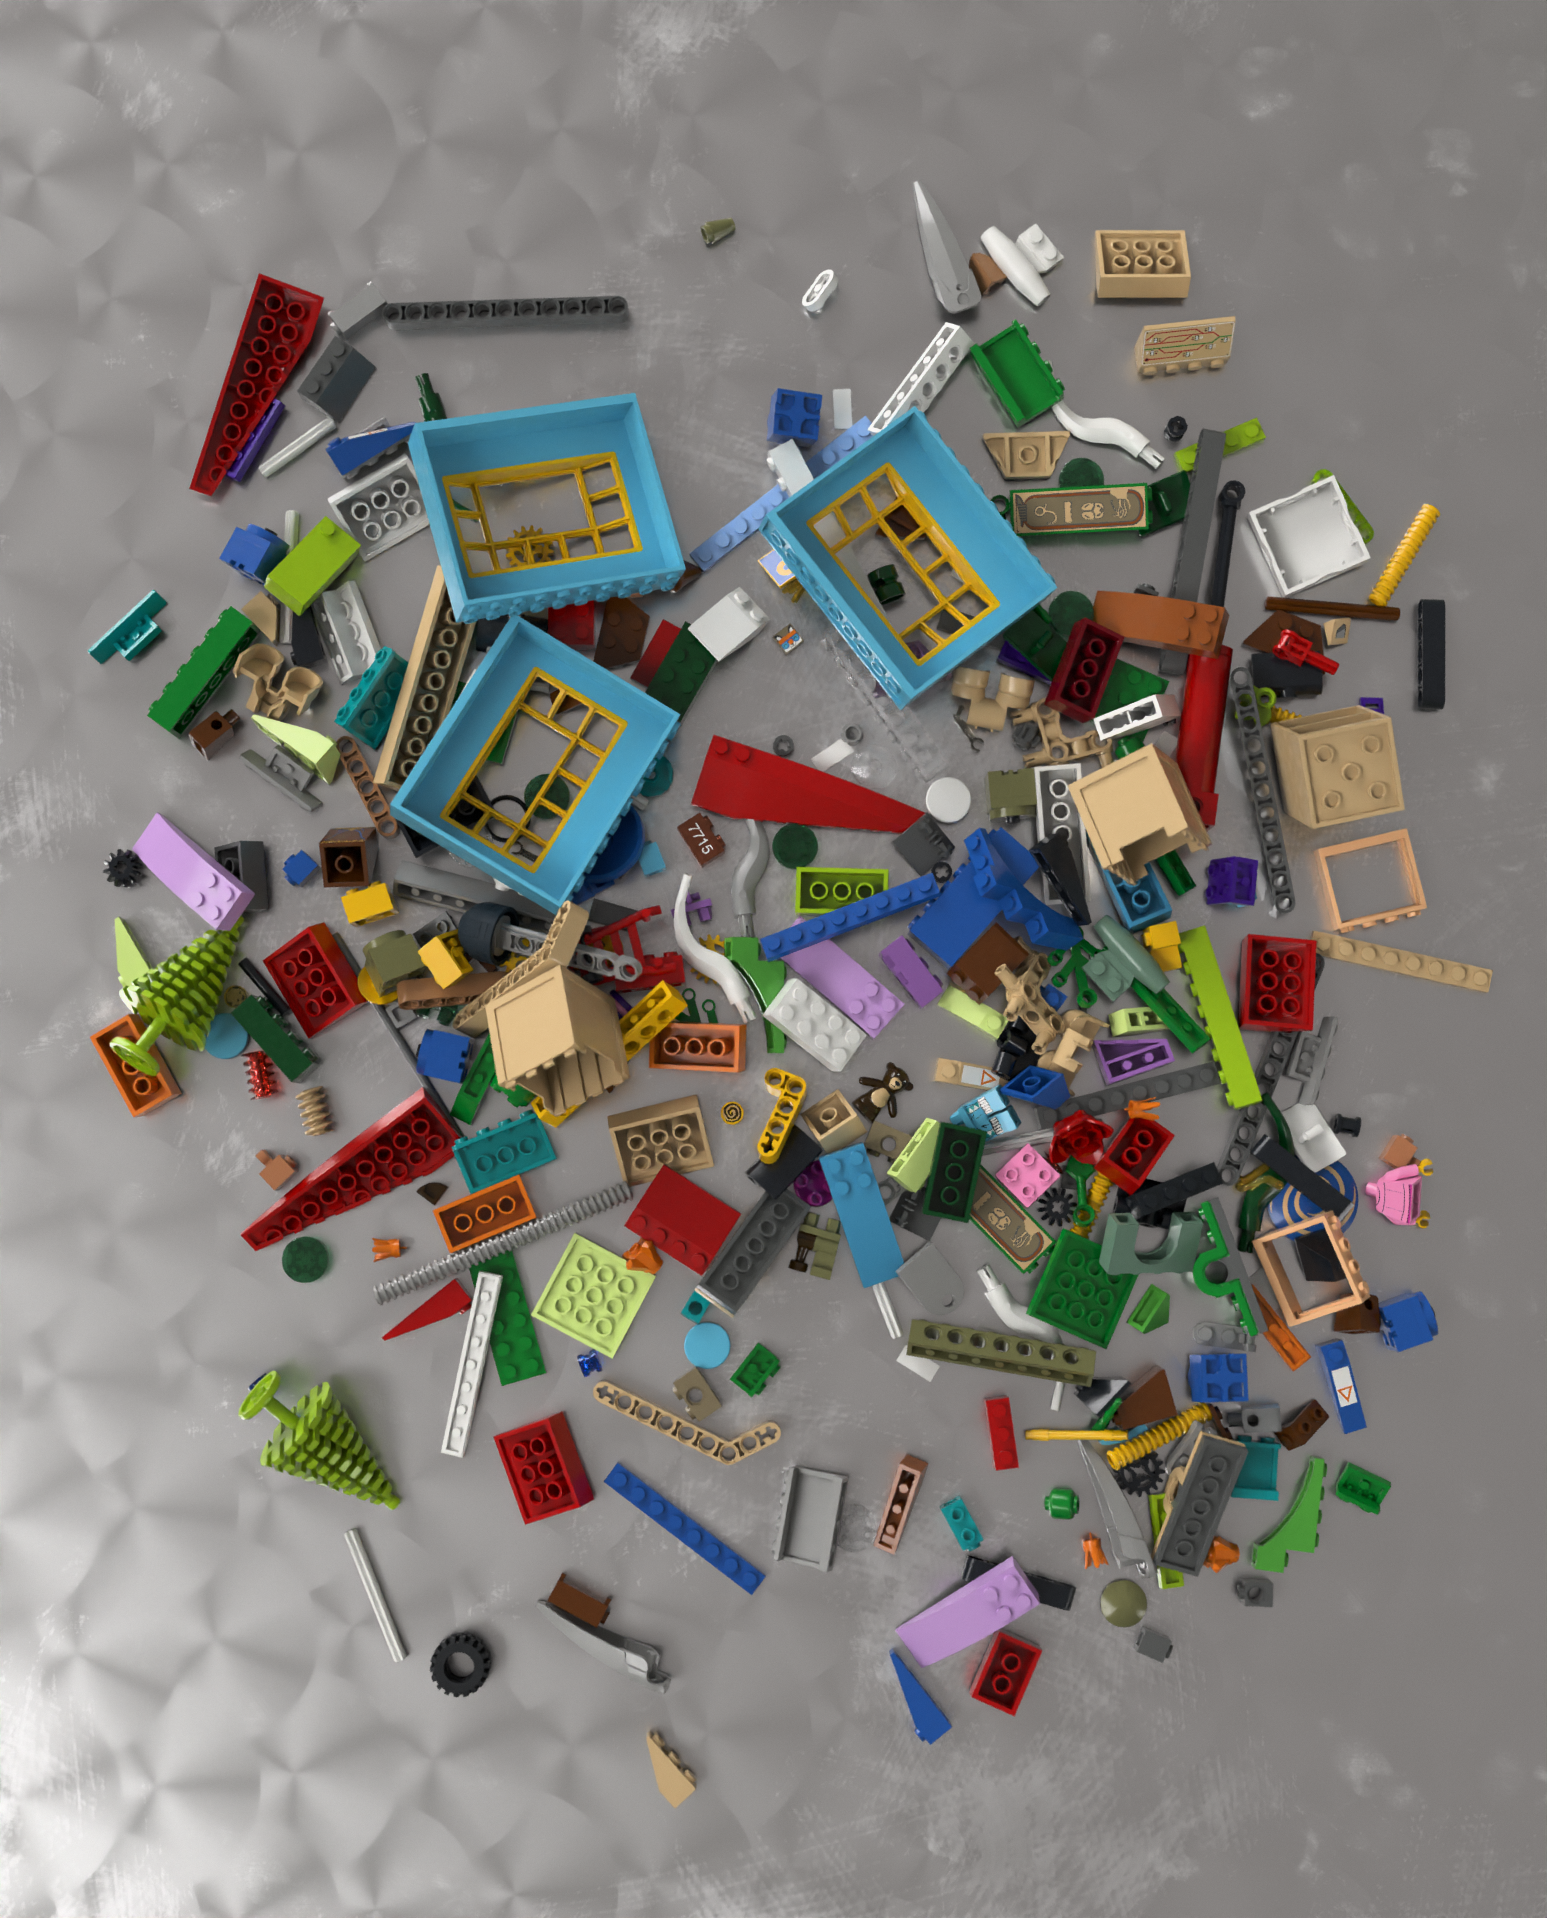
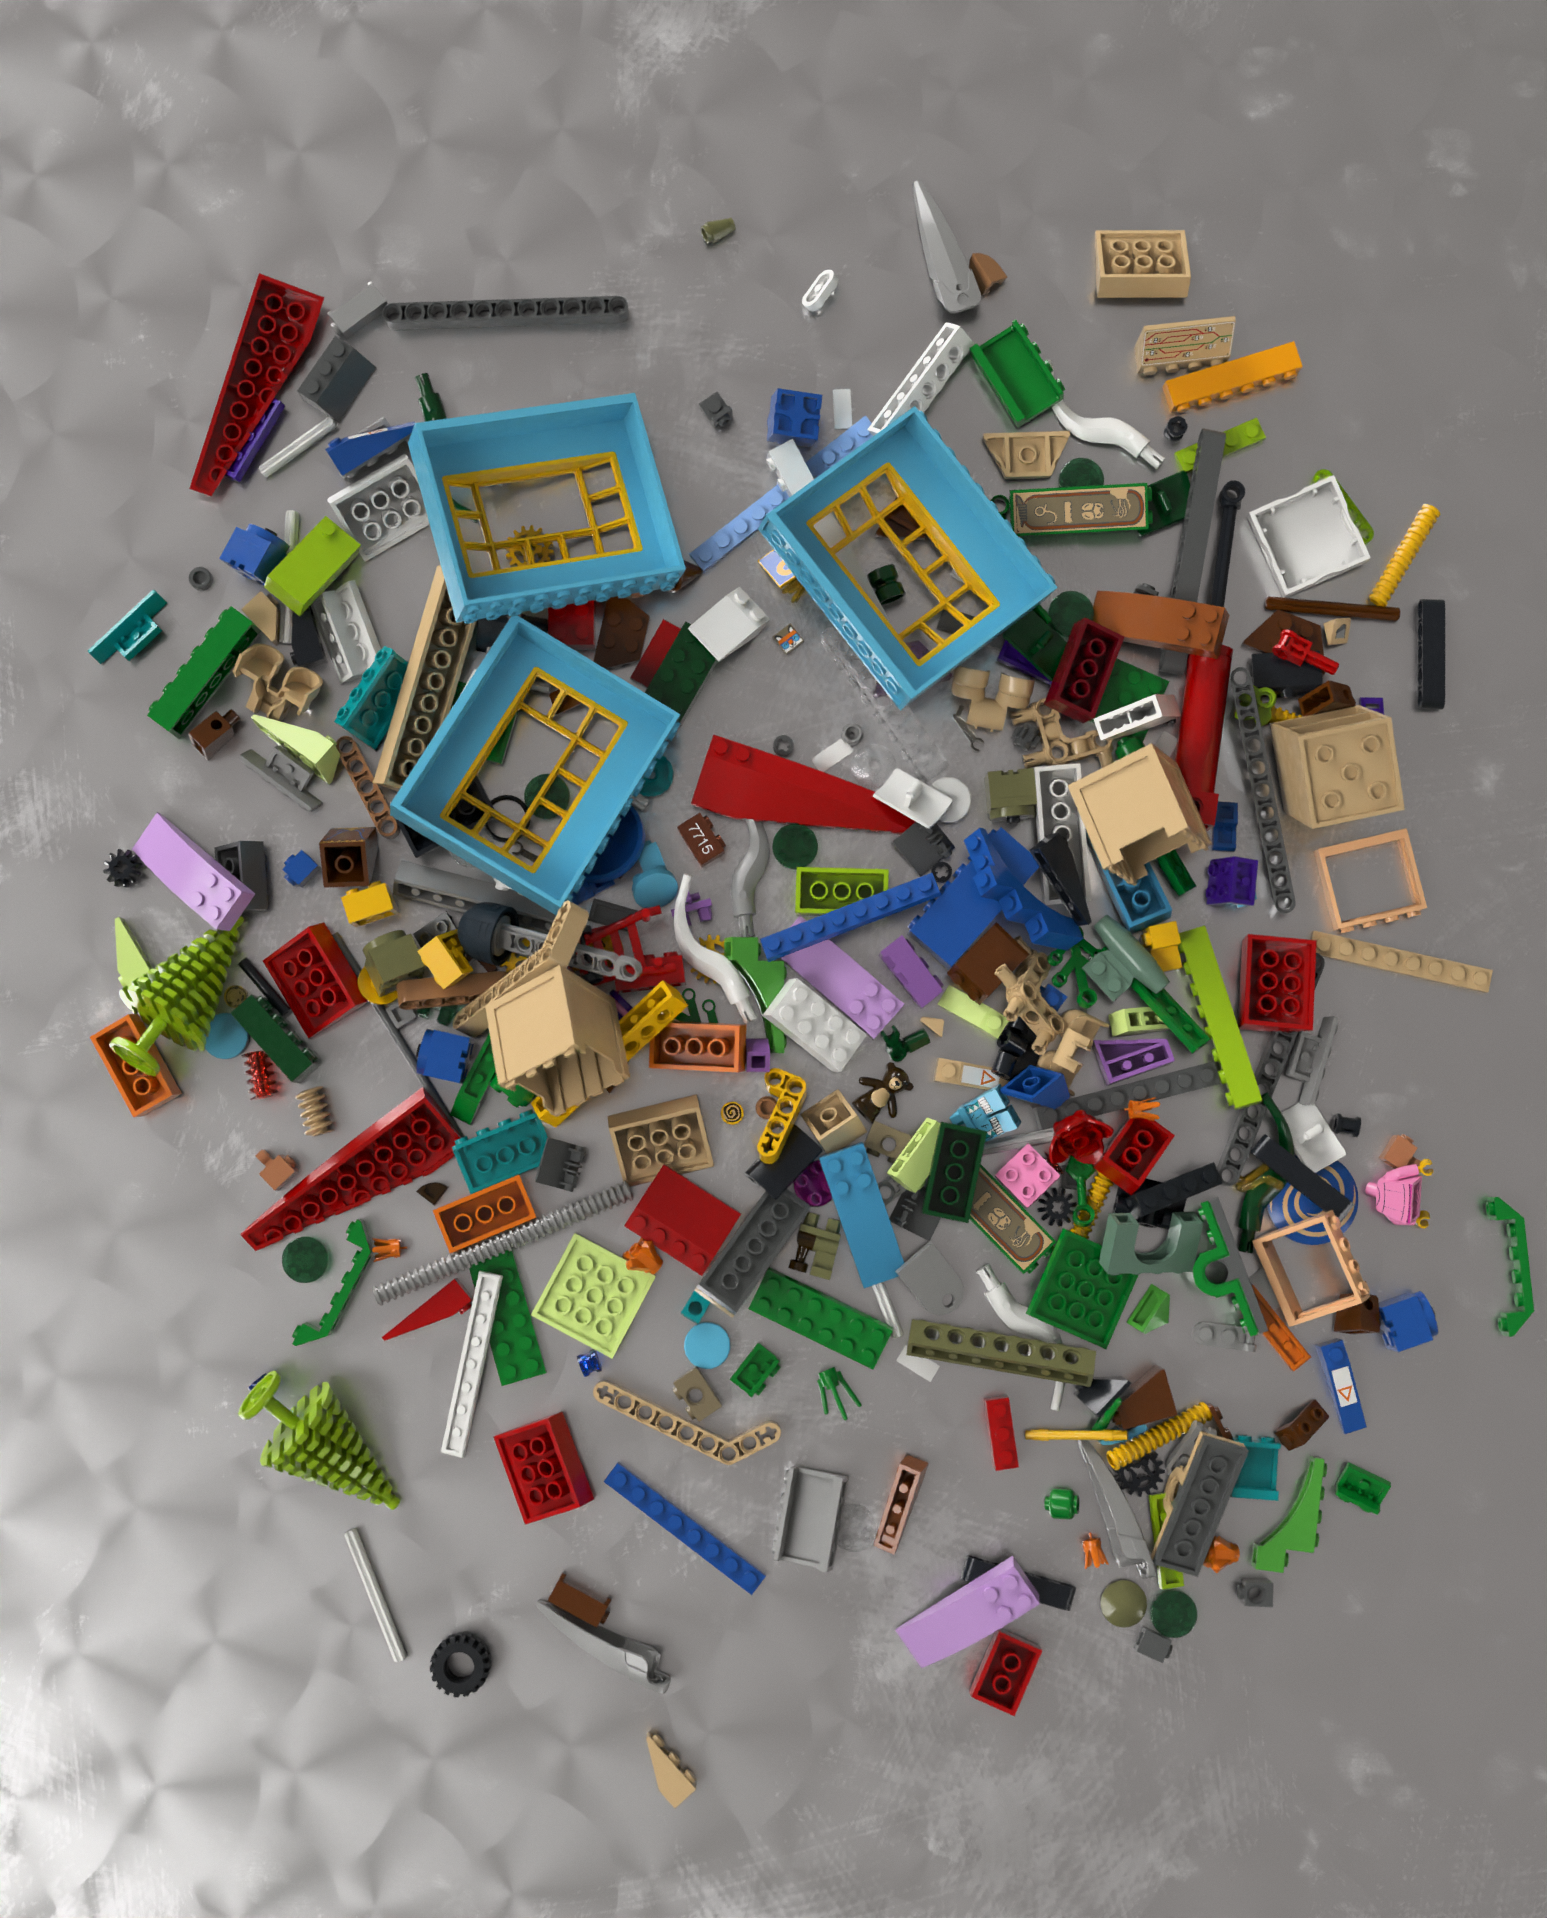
blue slope [889,1648,952,1745] -> none
teal brick [939,1495,984,1552] -> none
white plate [981,224,1064,307] -> none
blue piece [1188,1353,1249,1403] -> none
dark grey torso [1228,1403,1282,1433] -> none
black slope [1294,1228,1347,1282] -> none
none -> dark grey tile [189,567,213,591]
none -> green slope [292,1219,374,1346]
none -> dark grey hinge [535,1137,586,1192]
none -> medium azure tile [632,865,678,908]
none -> dark grey bracket [699,392,733,428]
none -> medium lavender brick [745,1038,770,1072]
none -> green plate [748,1267,894,1370]
none -> medium nougat plate [756,1096,777,1119]
none -> green plant [817,1367,861,1420]
none -> white shield [873,768,953,829]
none -> dark green bar [881,1025,931,1062]
none -> tan slope [920,1017,944,1037]
none -> clear green tile [1150,1589,1197,1638]
none -> light orange brick [1162,341,1303,413]
none -> blue slope [1212,801,1238,852]
none -> reddish brown torso [1298,680,1356,716]
none -> green slope [1486,1197,1534,1337]

